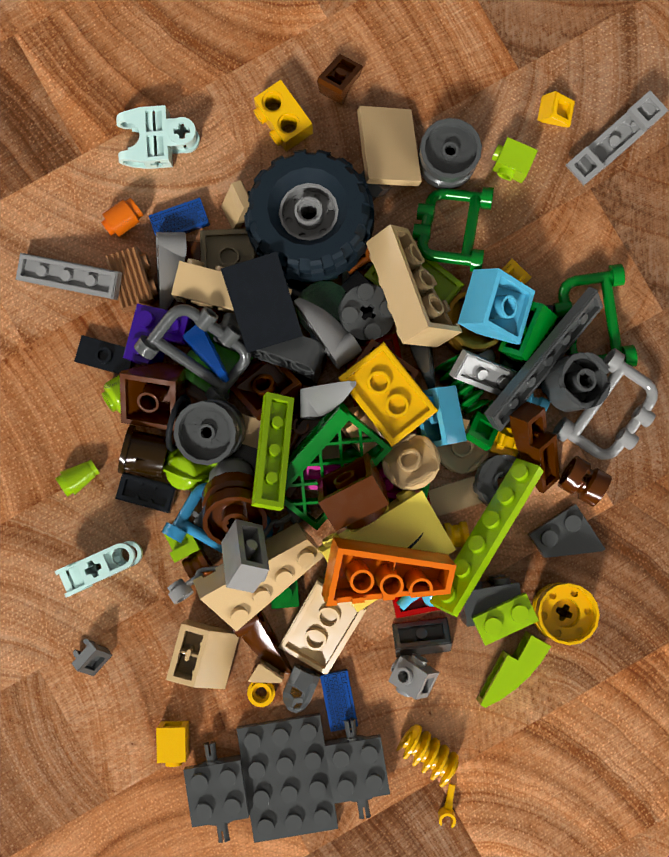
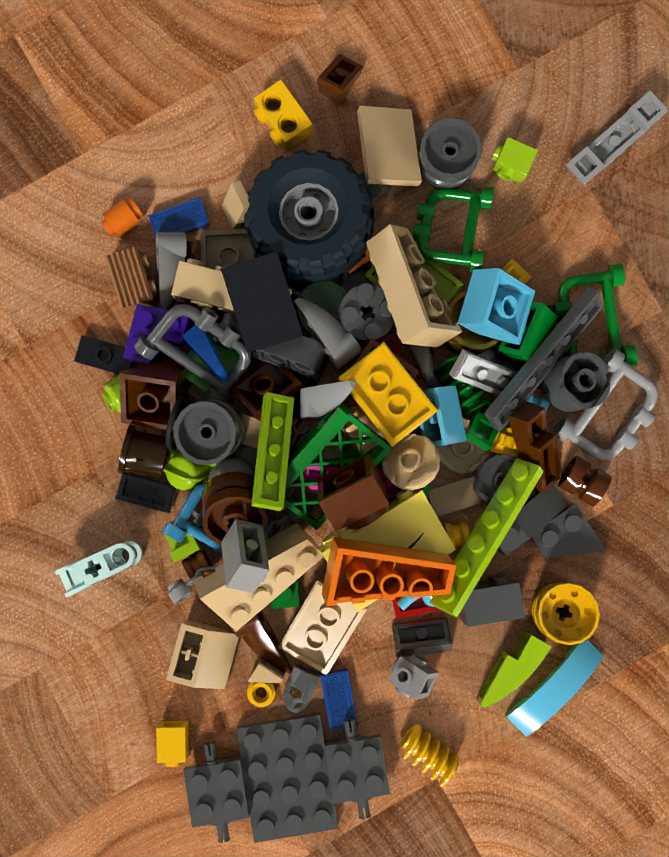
light grey tile [16,253,123,300] -> none
lime cone [55,459,100,497] -> none
dark grey tile [71,639,112,676] -> none
light aqua piece [116,105,200,169] -> none
yellow hand [438,783,456,828] -> none
lime plate [471,593,539,646] -> none
yellow slope [537,91,575,128] -> none
none -> dark grey slope [498,485,568,555]
none -> medium azure slope [505,640,604,737]

